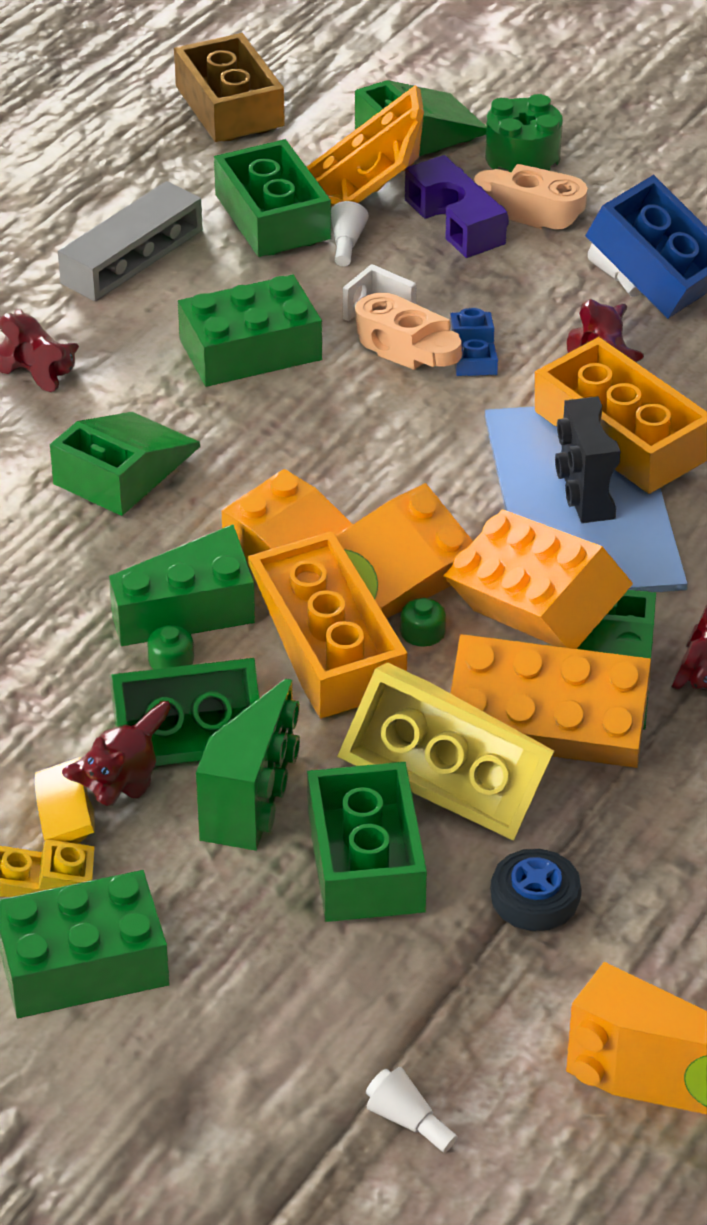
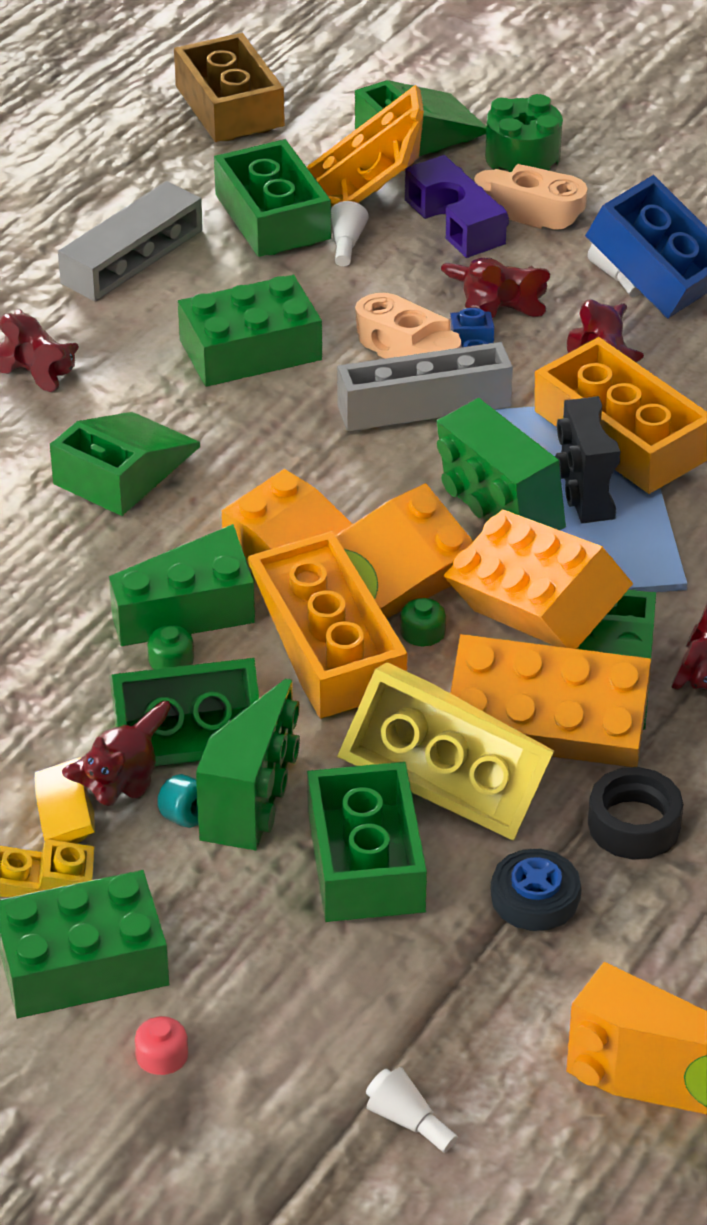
white bracket [343,264,416,321] -> none
none -> coral piece [134,1016,188,1075]
none -> teal piece [157,774,199,828]
none -> light grey brick [337,342,513,431]
none -> green brick [436,398,566,530]
none -> dark red animal [441,258,550,318]
none -> black tyre [588,767,684,860]

